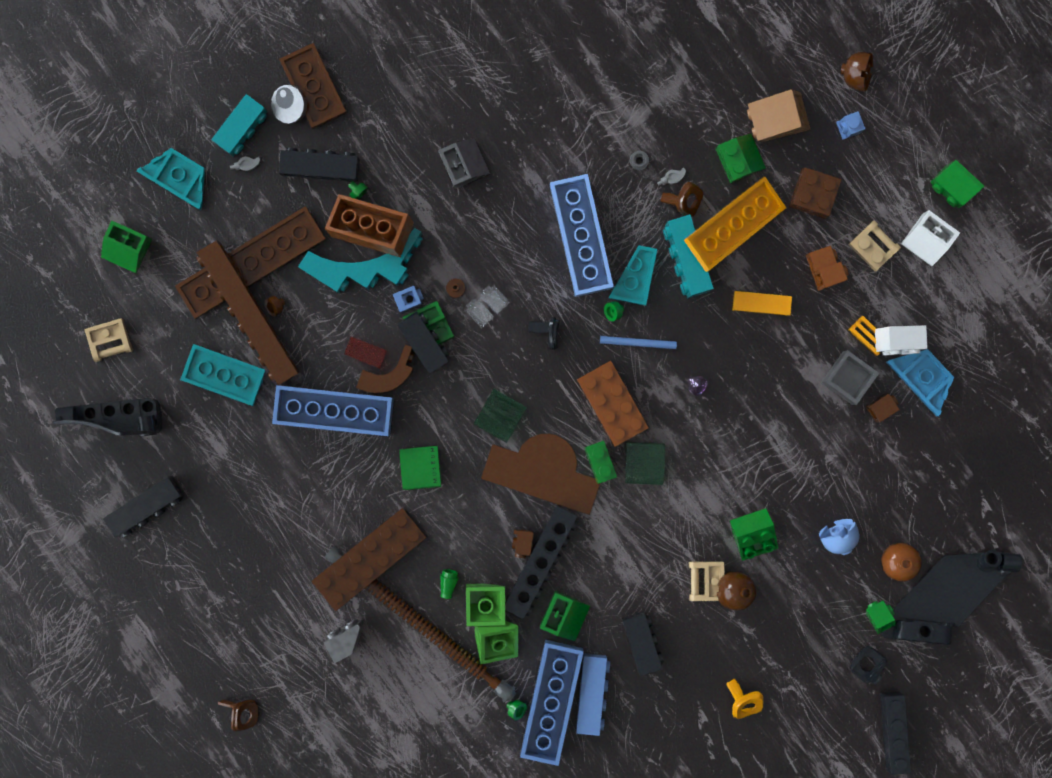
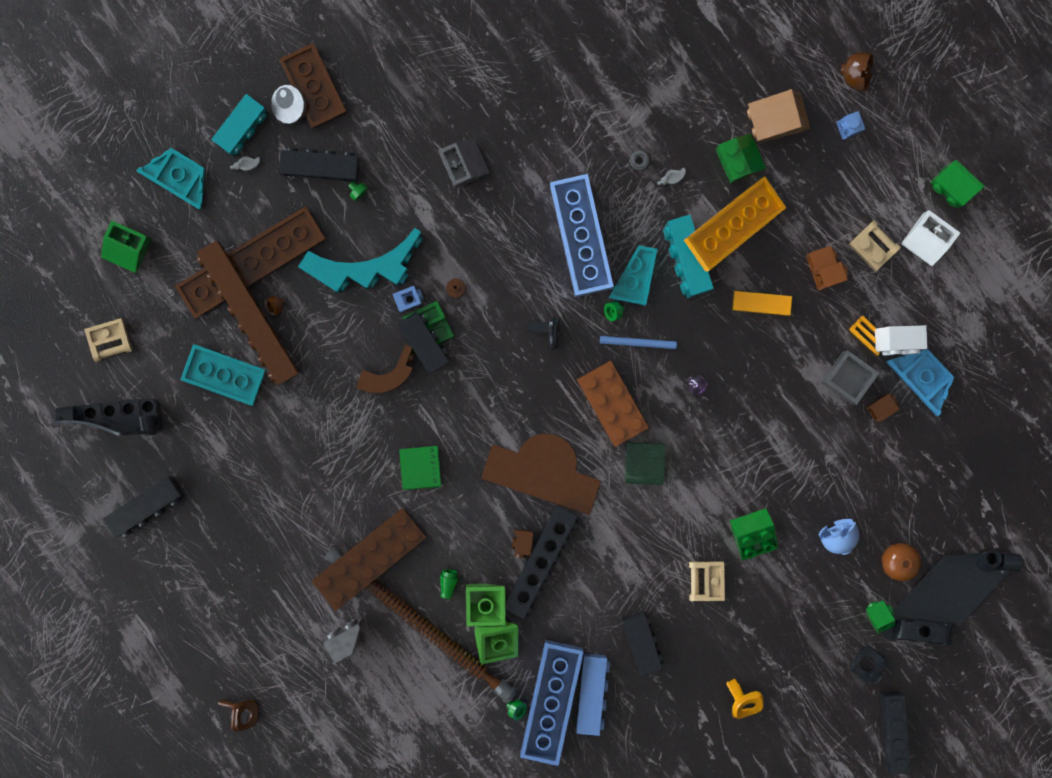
medium blue brick [272,385,394,436] -> none
dark orange brick [325,194,414,257] -> none
clear red tile [344,337,387,368] -> none
clear piece [466,285,510,329] -> none
clear green slope [474,389,527,443] -> none
green slope [540,590,590,641] -> none
green brick [584,441,617,484] -> none
reddish brown piece [660,182,703,217] -> none
reddish brown cylinder [717,572,756,611] -> none
reddish brown brick [789,168,841,219] -> none

